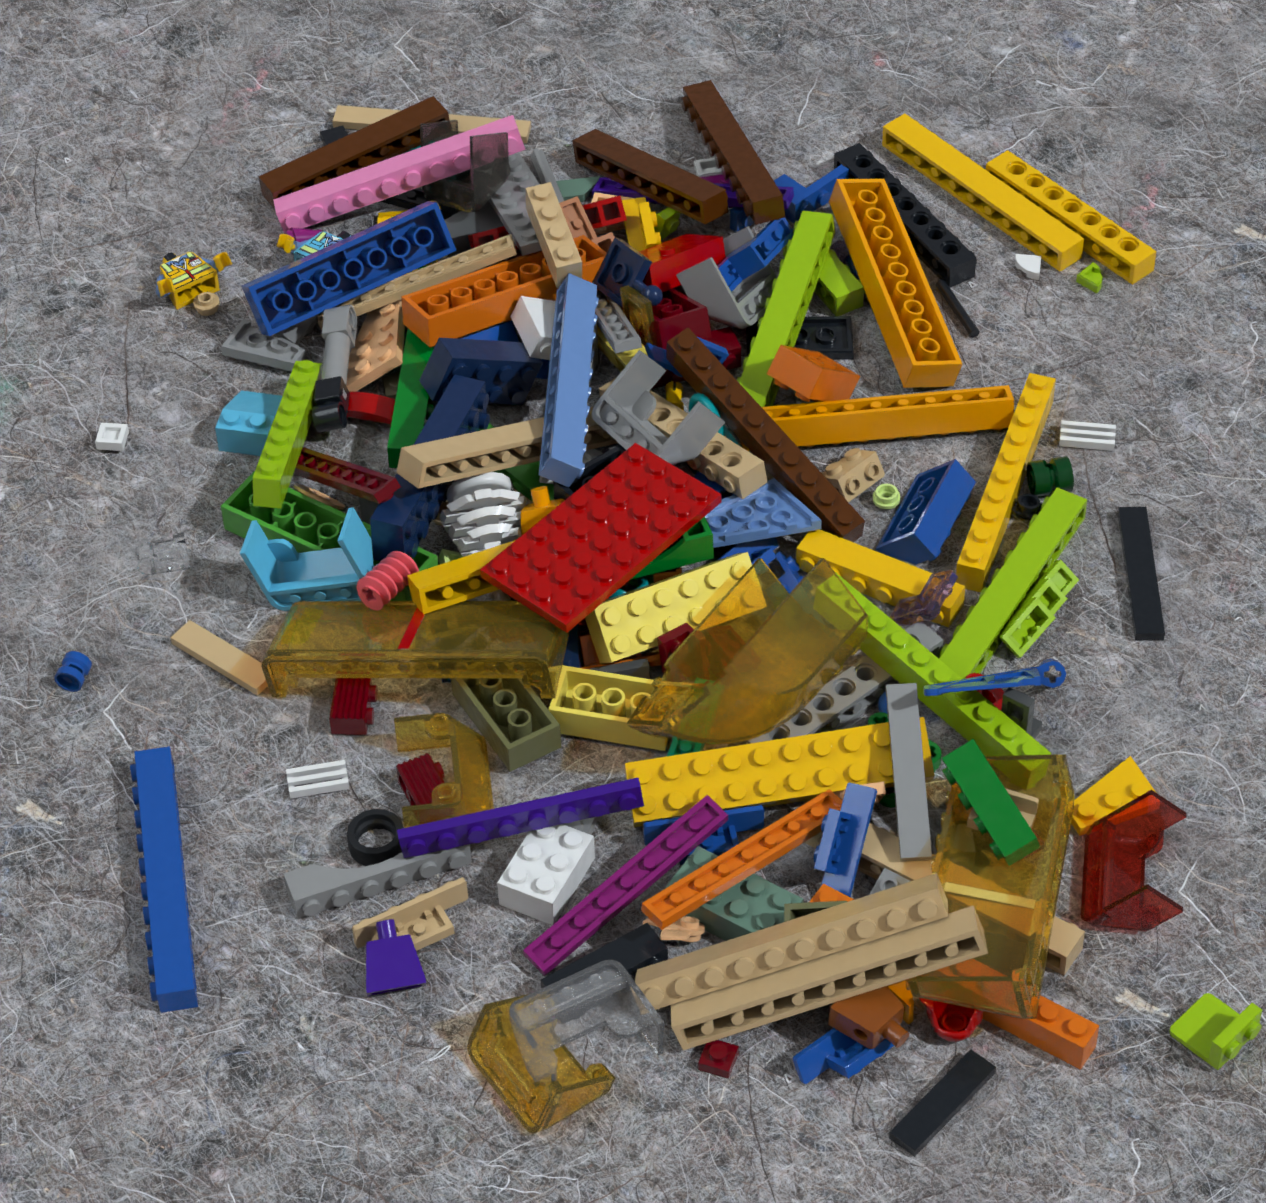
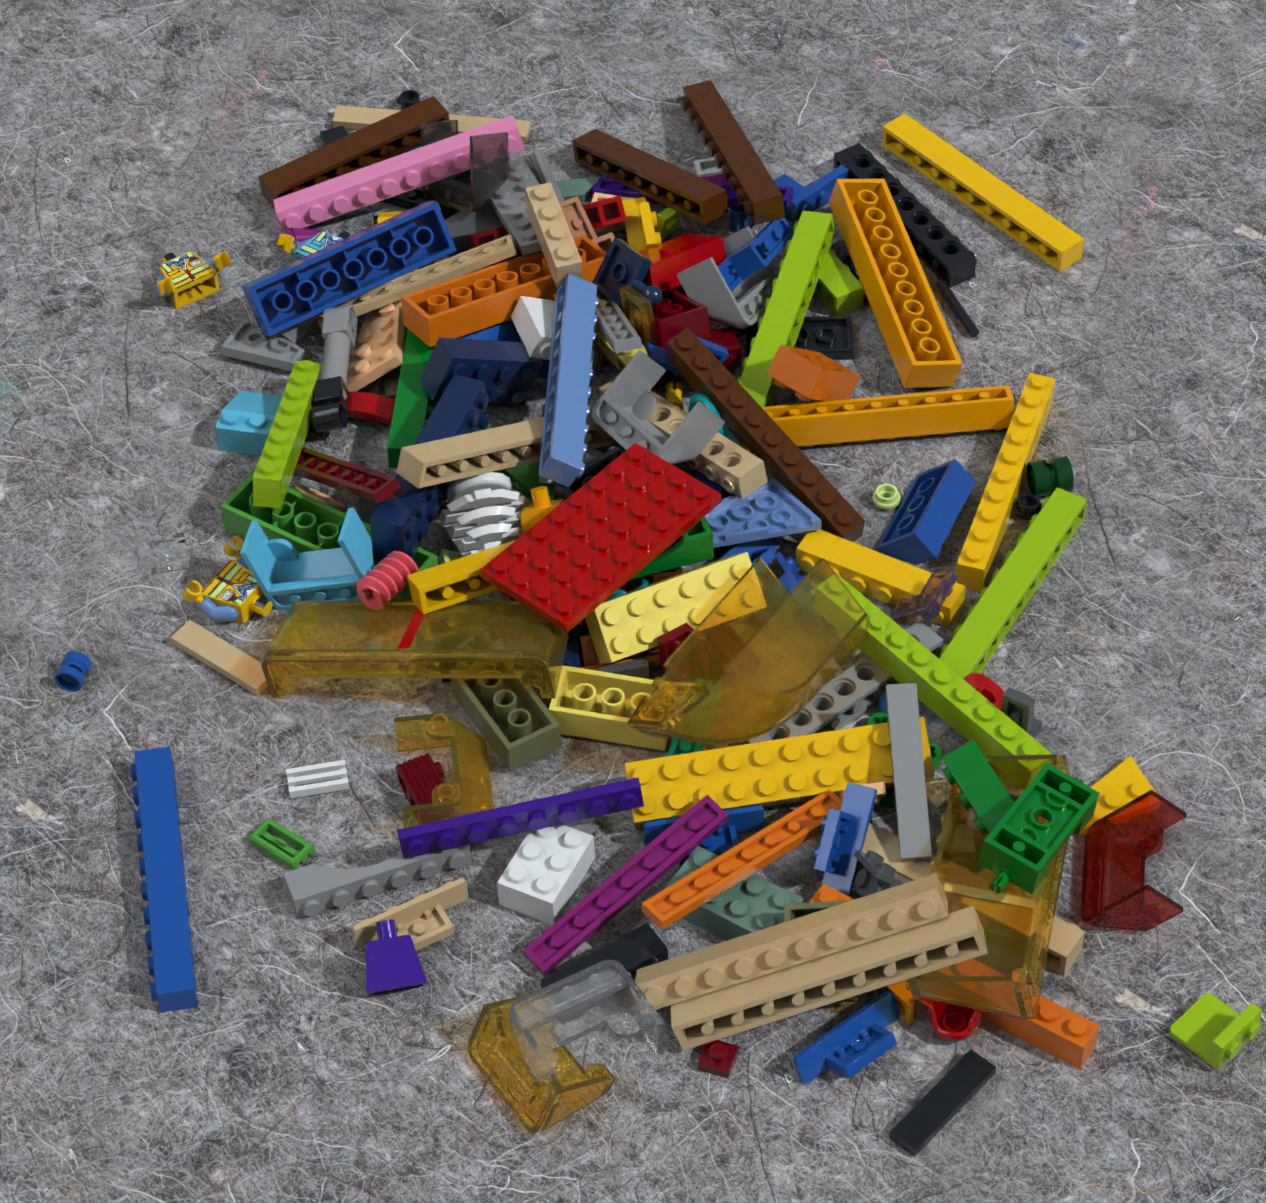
white plate [95,423,129,451] -> none
tan plate [193,292,220,316] -> none
dark red brick [329,672,378,735] -> none
black tyre [347,809,404,866] -> none
light nougat plate [643,916,705,942] -> none
tan bracket [822,448,885,502] -> none
dark orange torso [828,986,909,1049] -> none
blue wing [923,658,1066,696] -> none
yellow brick [986,150,1157,285] -> none
lime slope [999,560,1079,658] -> none
white tile [1015,254,1041,280] -> none
white tile [1059,420,1116,451] -> none
lime tile [1076,262,1103,294] -> none
black tile [1118,507,1165,640] -> none
none -> torso [182,535,273,624]
none -> bright green tile [248,818,315,870]
none -> black plate [396,90,421,110]
none -> dark grey bracket [853,850,904,897]
none -> green brick [978,763,1100,894]

